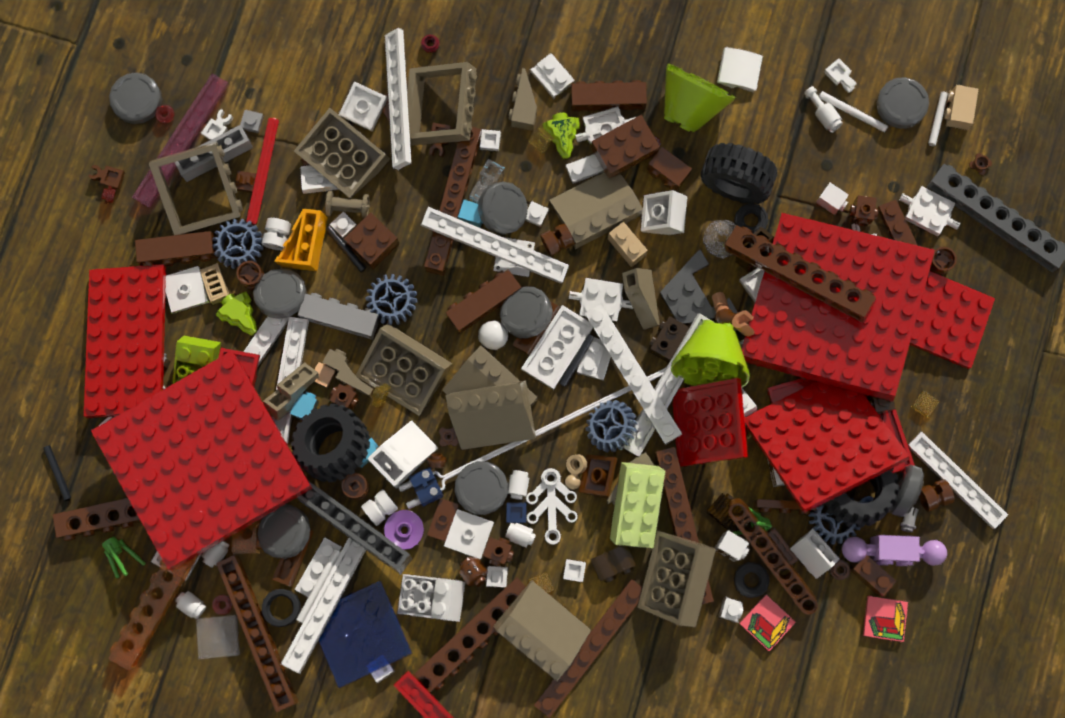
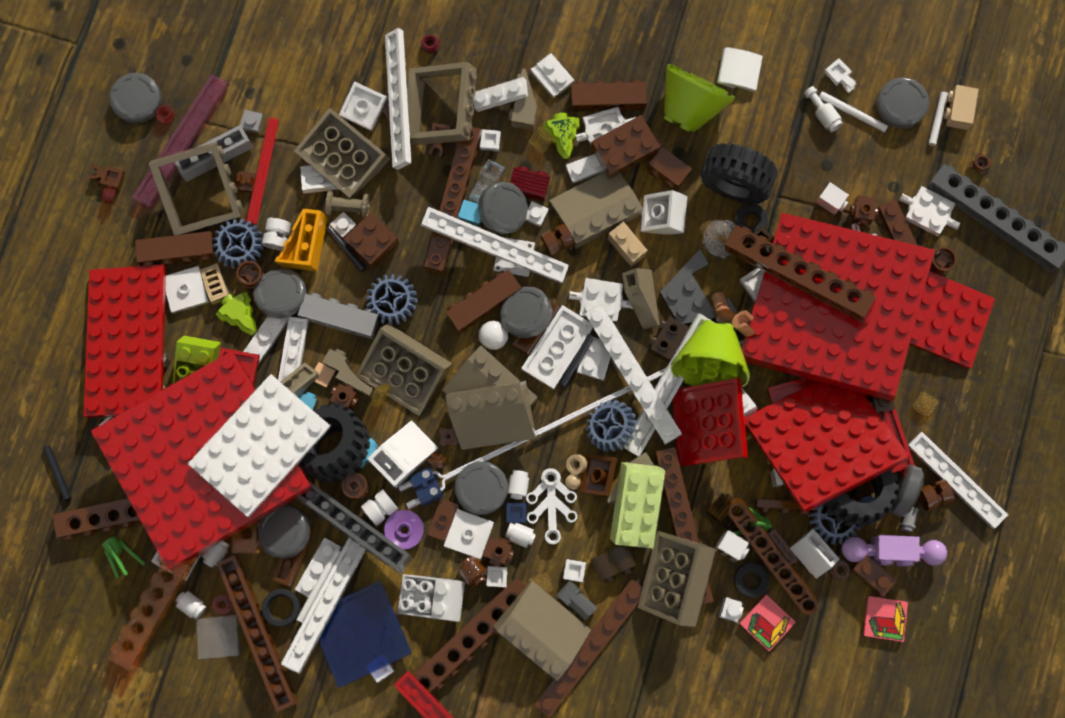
white plate [201,109,233,140] -> none
none -> white plate [188,374,331,517]
none -> white plate [474,77,528,112]
none -> dark red brick [510,166,550,202]
none -> dark grey piece [556,580,597,620]

